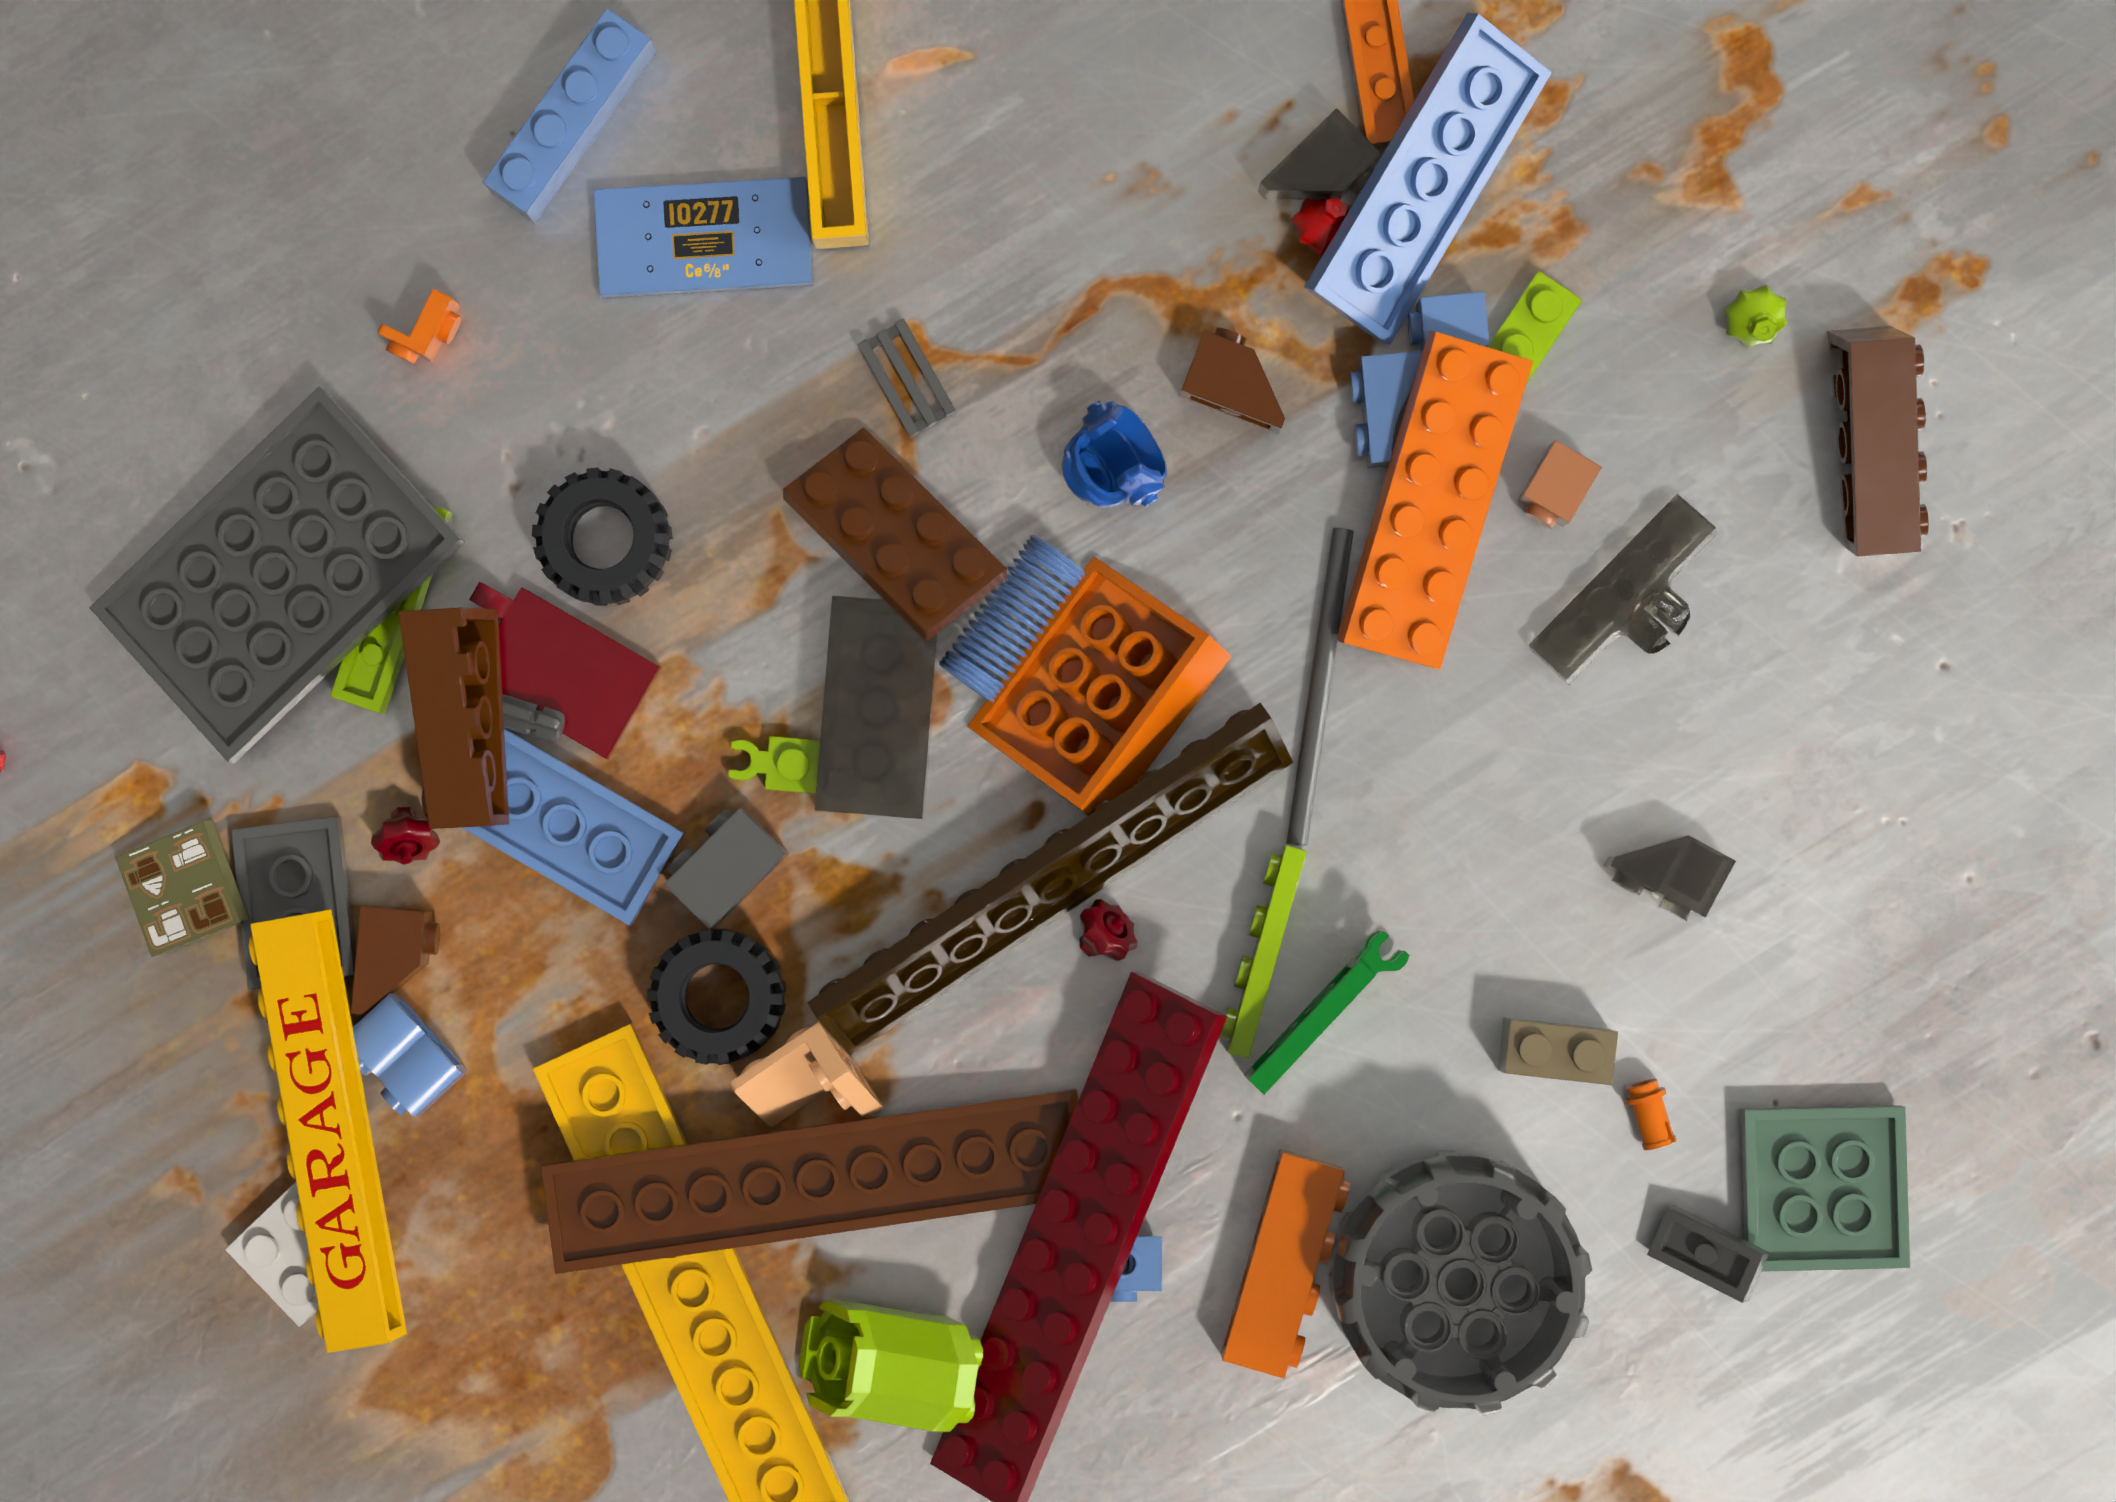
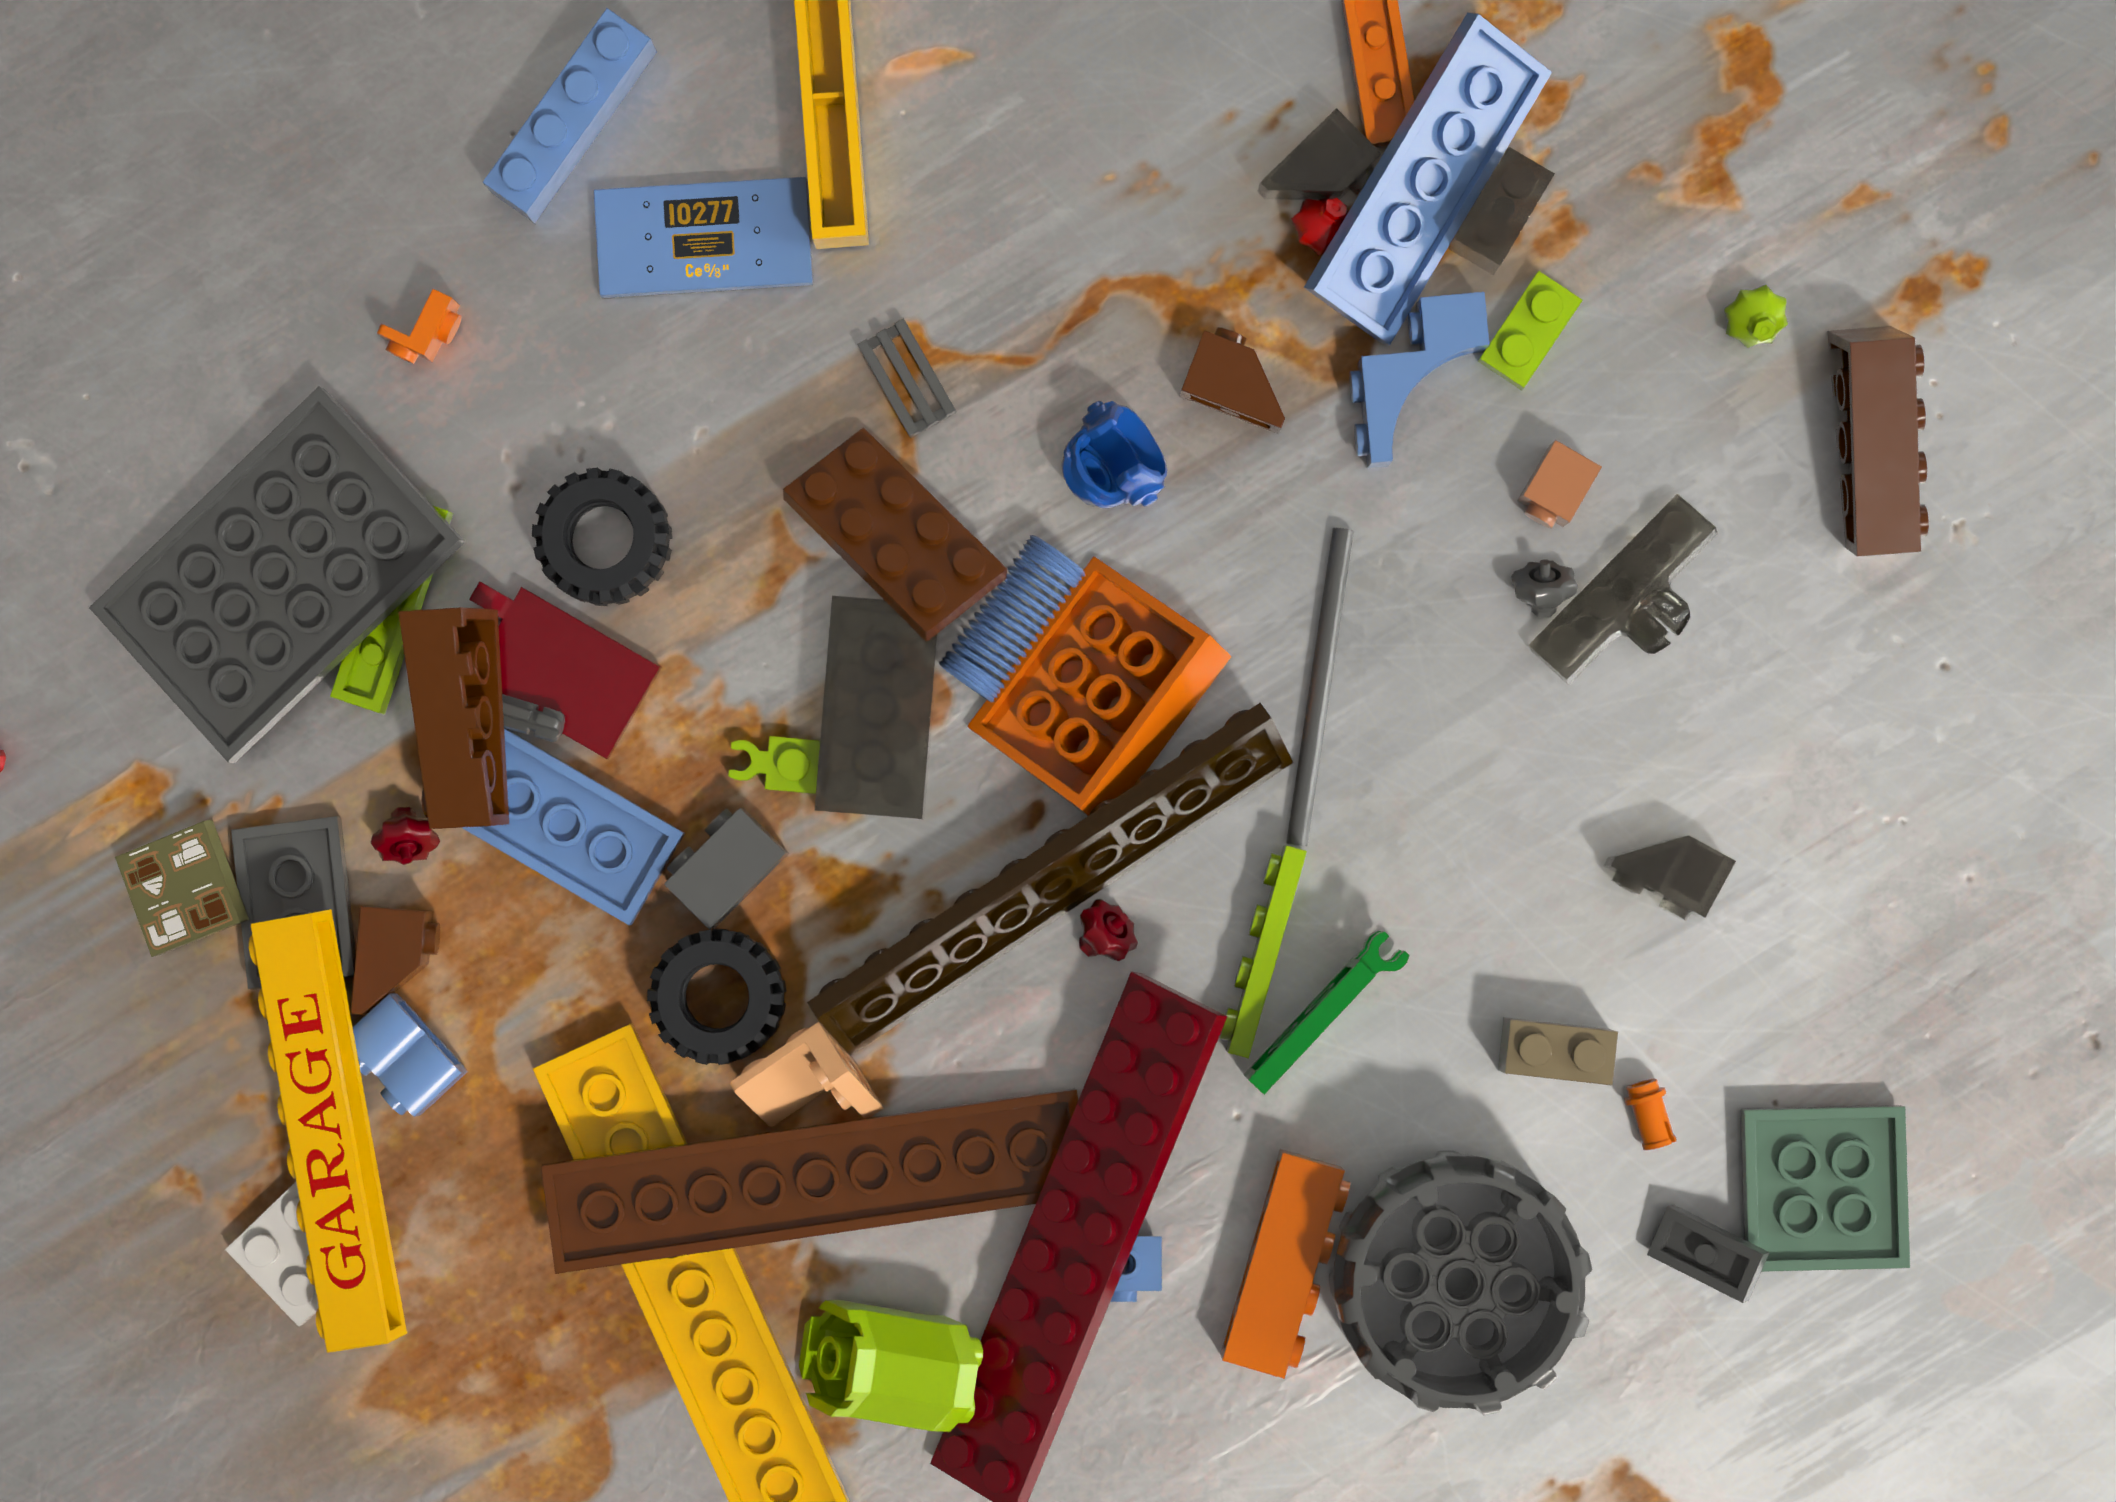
orange plate [1337,330,1533,670] -> none
none -> clear smoke brick [1448,147,1555,275]
none -> dark grey piece [1511,559,1578,617]

